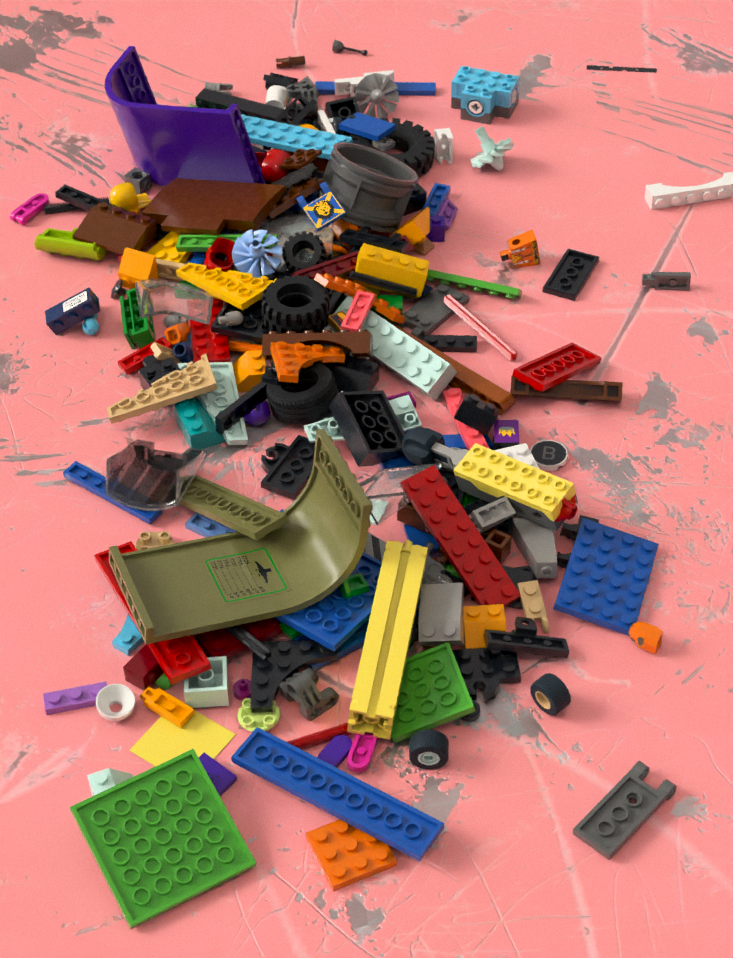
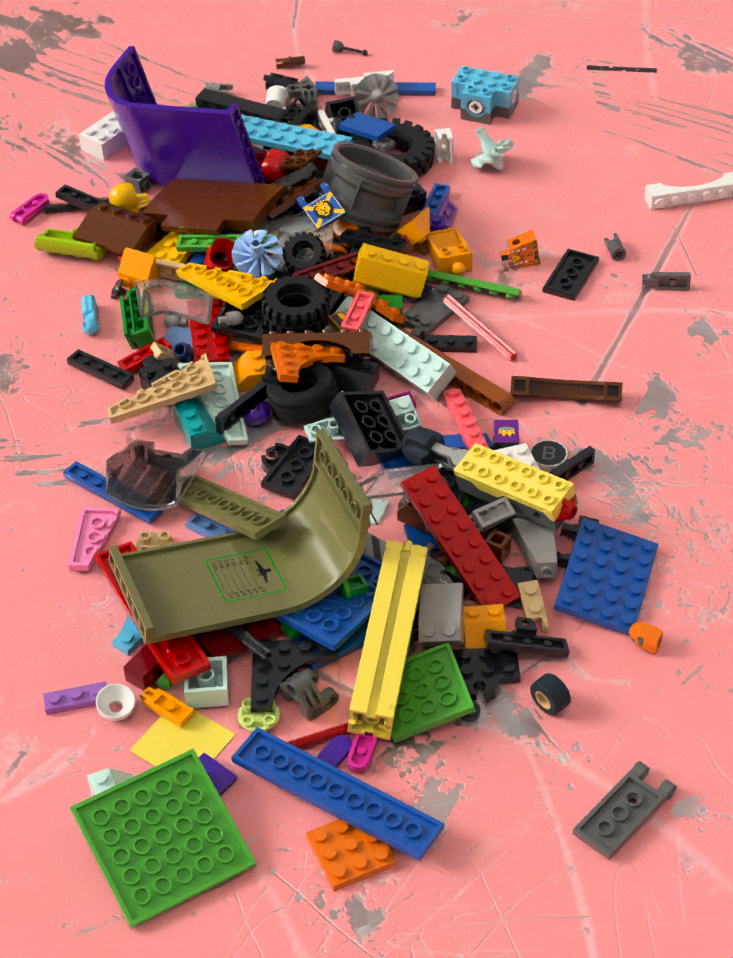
dark blue brick [45,287,100,335] -> none
orange rock [164,322,191,345] -> none
magenta tile [233,679,251,701] -> none
black axle [349,270,417,298] -> none
black wheel [409,730,449,769] -> none
black slope [454,393,499,435] -> none
red plate [512,342,602,392] -> none
none -> black plate [67,349,134,390]
none -> bright pink wing [68,507,121,571]
none -> white piece [79,111,127,160]
none -> light orange slope [426,227,472,276]
none -> black plate [549,446,595,481]
none -> dark grey hinge [604,233,626,261]

